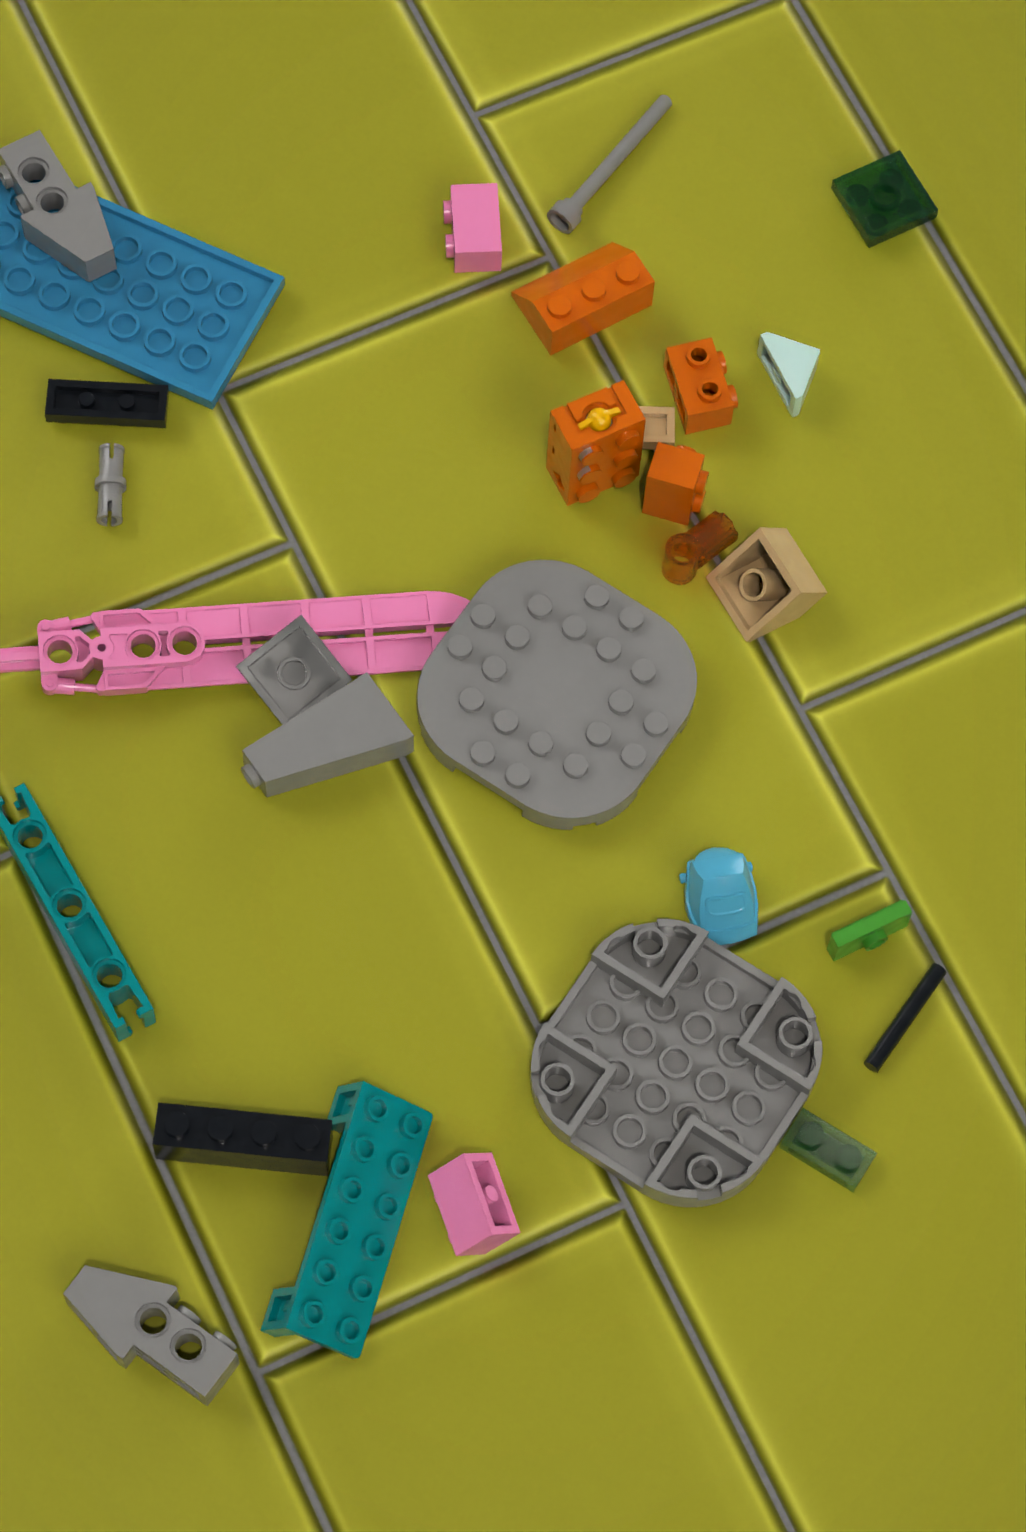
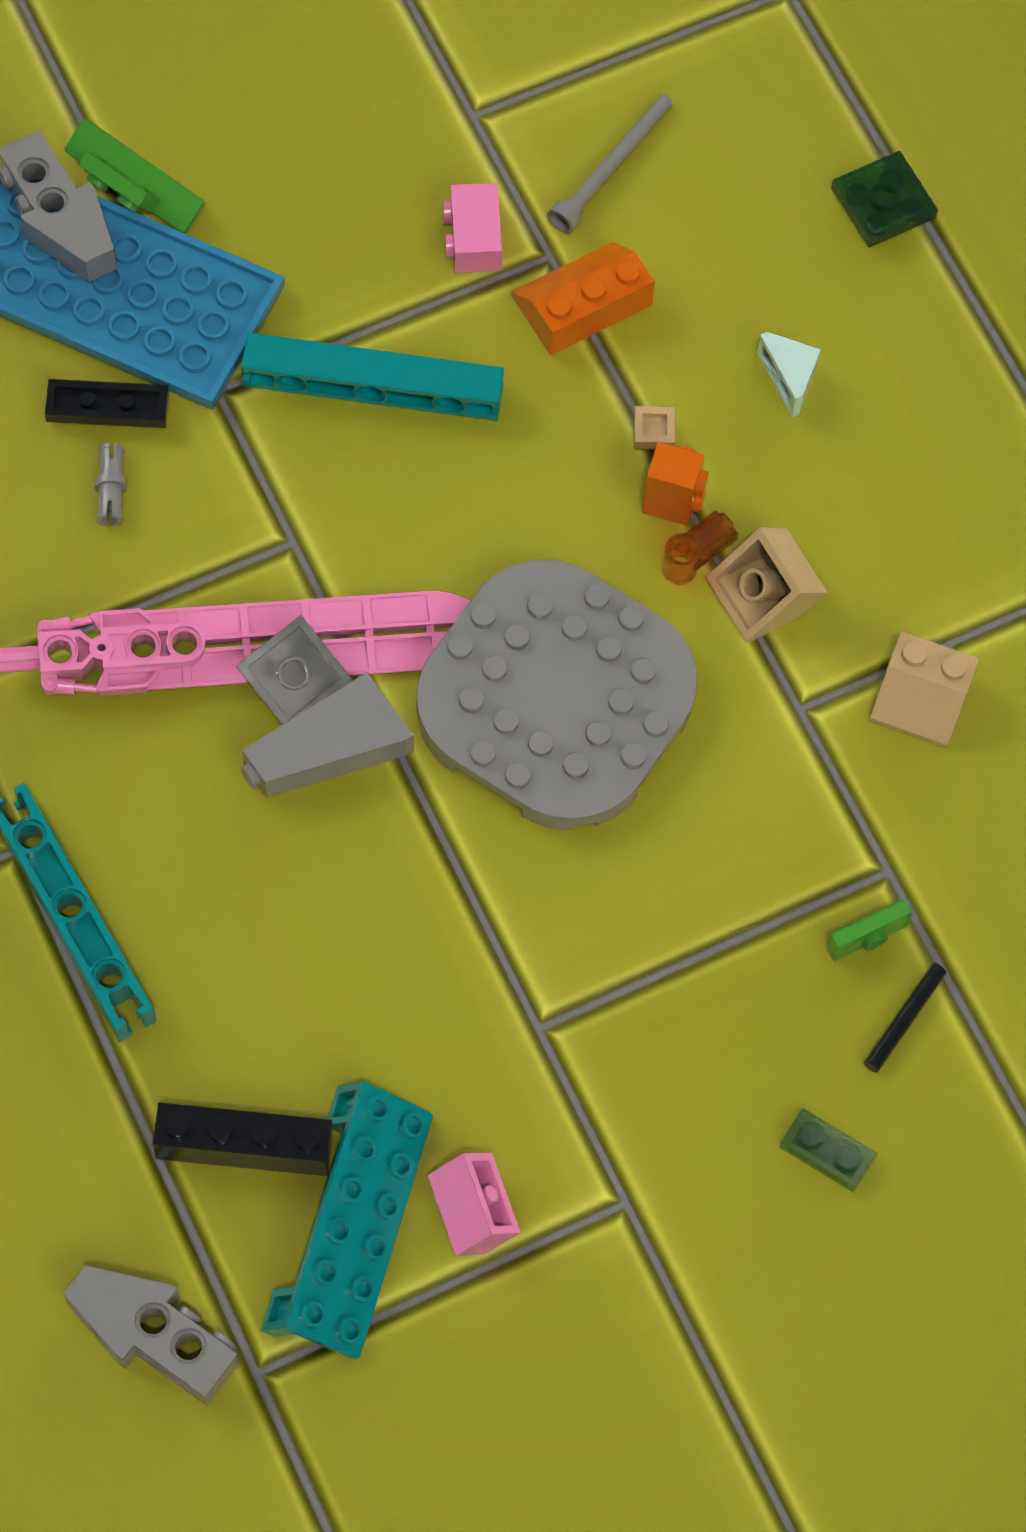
light grey plate [530,919,823,1207] -> none
orange piece [546,380,646,506] -> none
orange brick [663,337,738,435] -> none
medium azure helmet [679,847,758,945] -> none
none -> bright green bracket [65,119,205,233]
none -> teal piece [241,333,504,421]
none -> tan slope [869,631,979,749]

